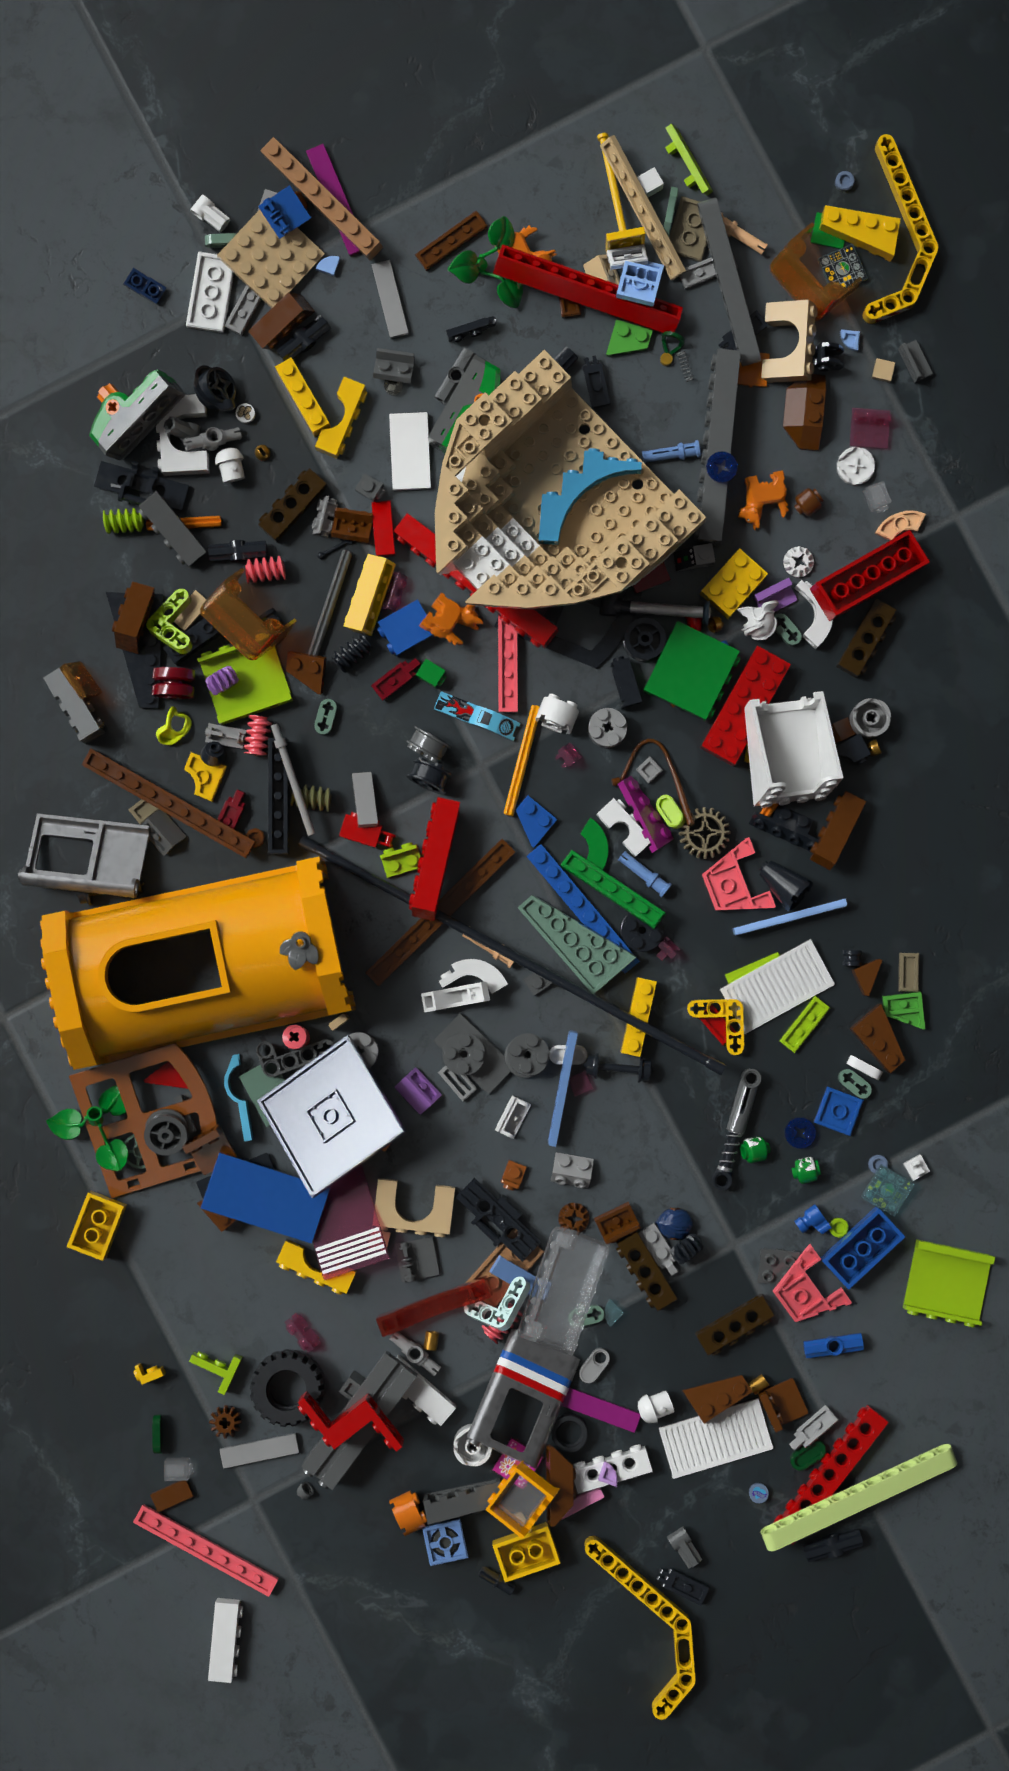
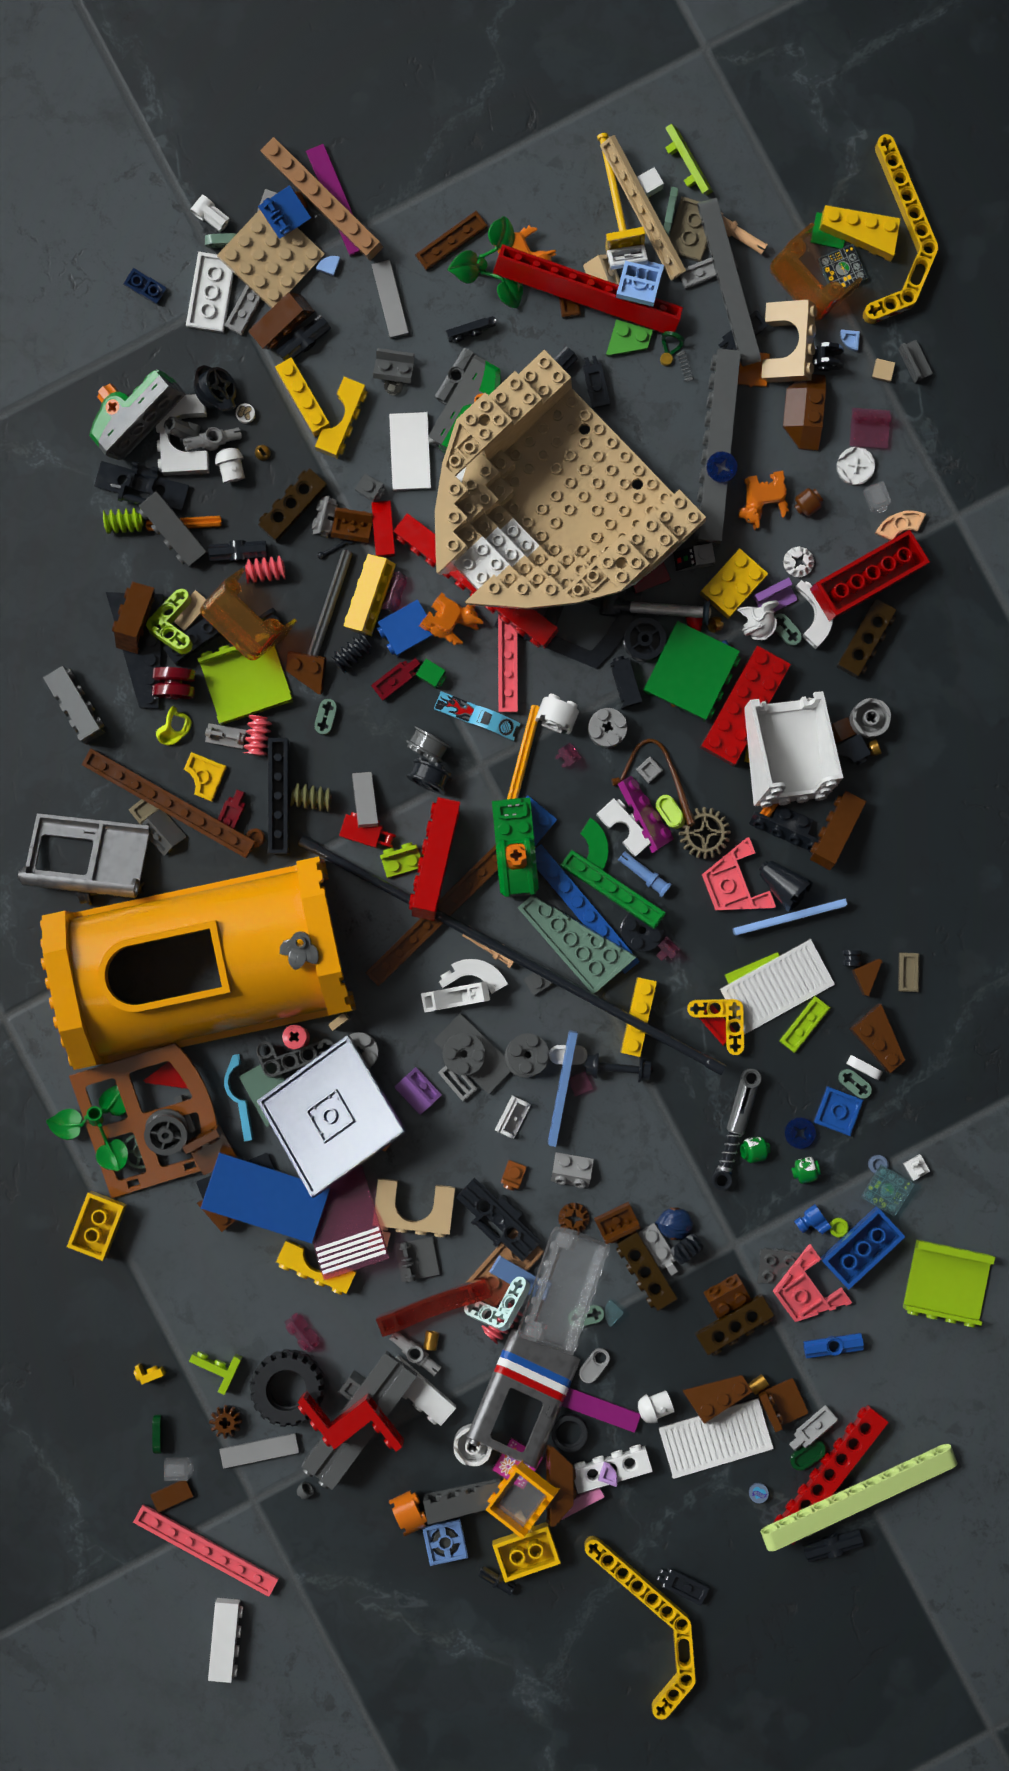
clear orange tile [60,661,102,699] -> none
black cone [200,741,226,766] -> none
medium lavender gear [205,666,239,695] -> none
light grey bar [271,724,315,836] -> none
dark azure arch [539,448,642,545] -> none
medium blue pin [642,440,701,463] -> none
dark grey piece [667,1526,702,1569] -> none
sand blue tile [835,171,855,192] -> none
bright green wing [882,992,925,1029] -> none
none -> green piece [492,798,539,898]
none -> reddish brown bracket [704,1274,751,1318]

